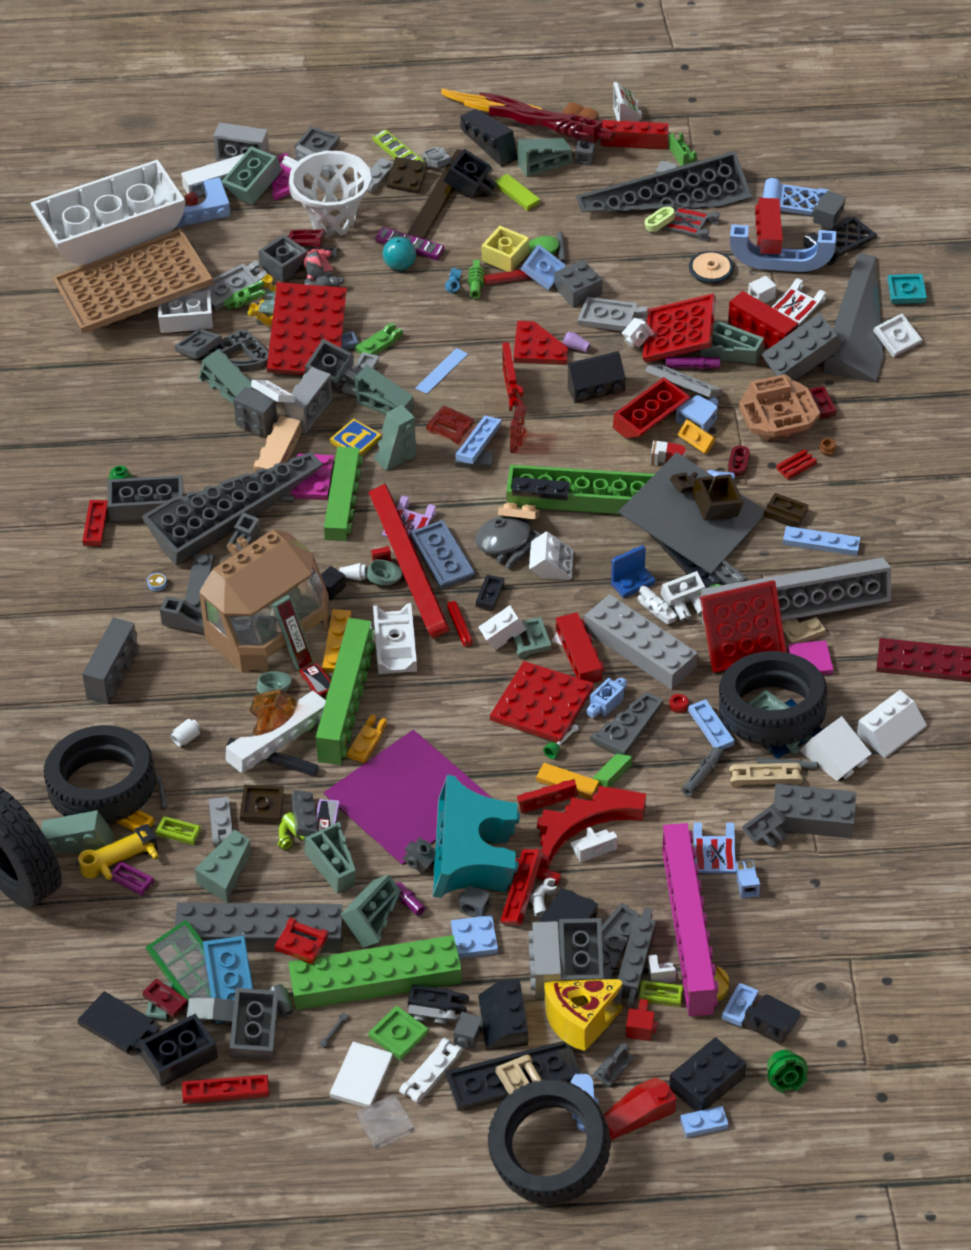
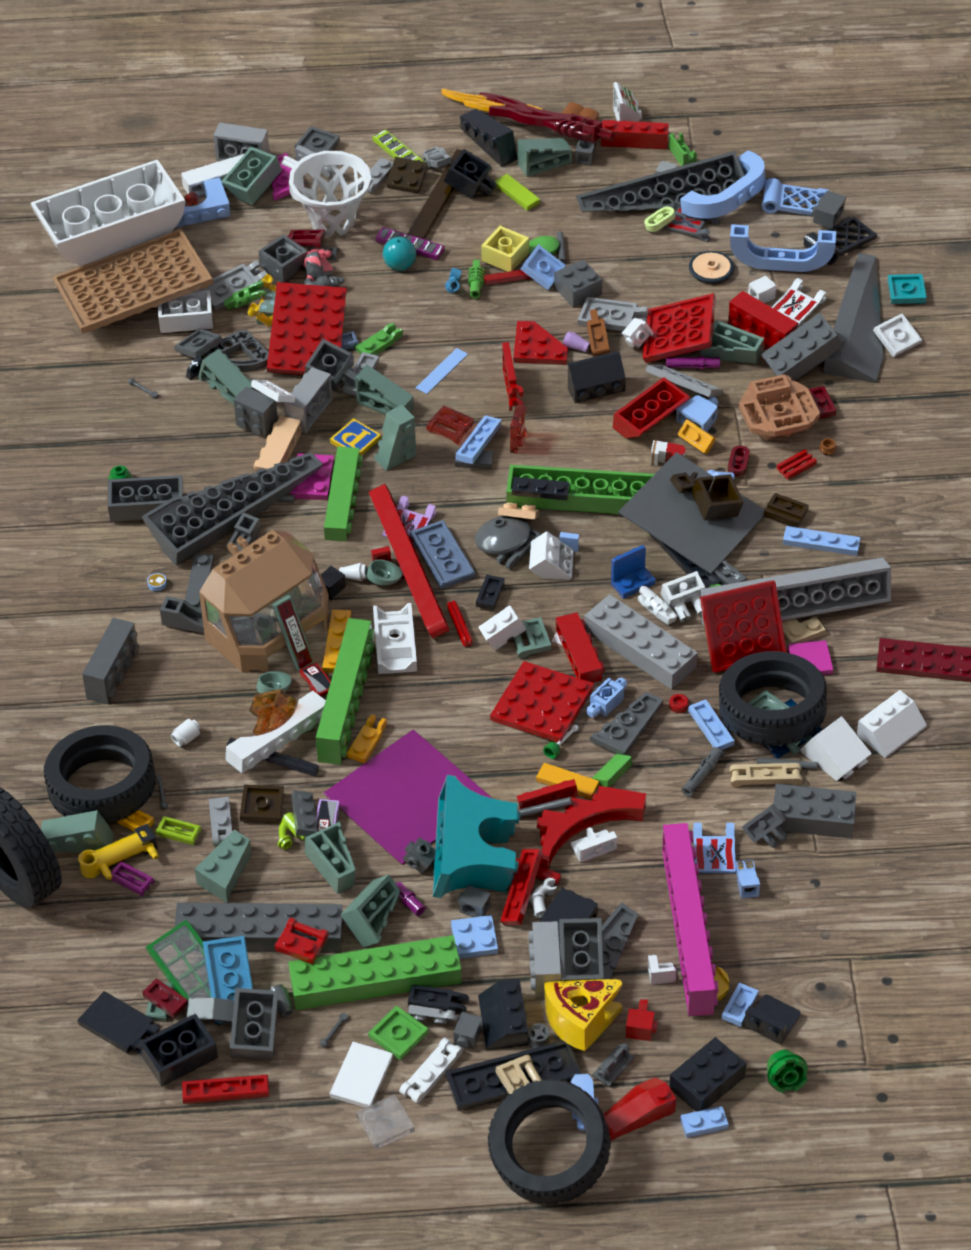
red plate [82,500,108,546] -> none
dark grey hinge [614,908,656,1008] -> none
lime tile [639,980,684,1007] -> none
red wedge [754,198,783,254] -> none
none -> dark grey hinge [128,378,158,399]
none -> black tile [186,356,202,380]
none -> dark grey bar [517,797,573,818]
none -> dark grey wheel [528,1023,549,1049]
none -> light blue tile [559,532,579,552]
none -> dark orange hinge [587,309,610,356]
none -> light blue arch [680,151,766,218]

